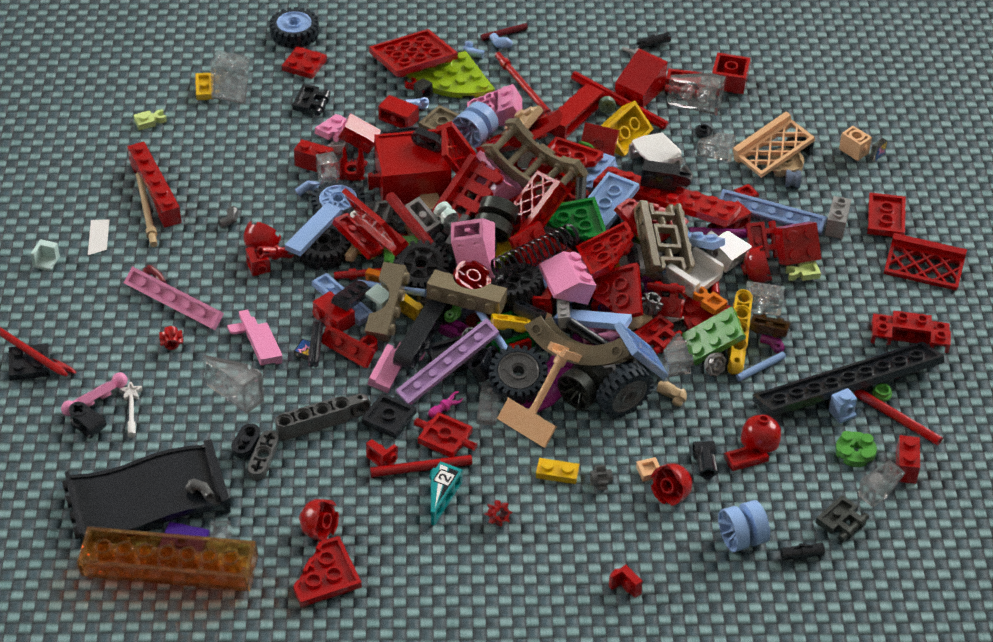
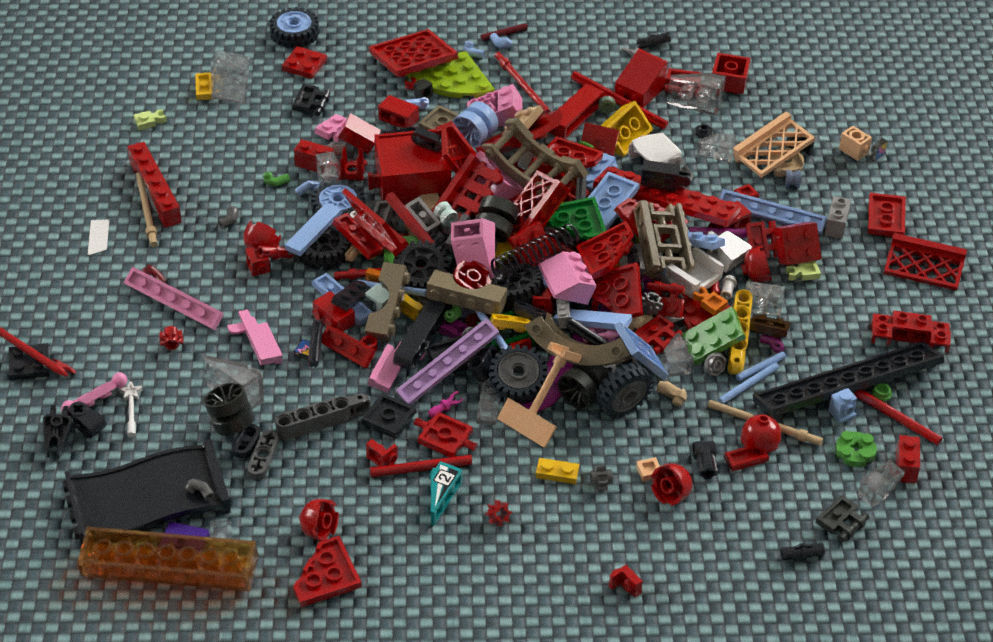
light aqua panel [31,239,60,271] -> none
light blue wheel [718,500,770,552] -> none
none -> black hinge [43,405,72,459]
none -> pearl dark grey wheel [203,382,255,435]
none -> bright green arm [263,172,290,186]
none -> tan bar [708,400,823,446]
none -> light blue bar [718,362,779,404]
none -> white pin [720,275,737,300]

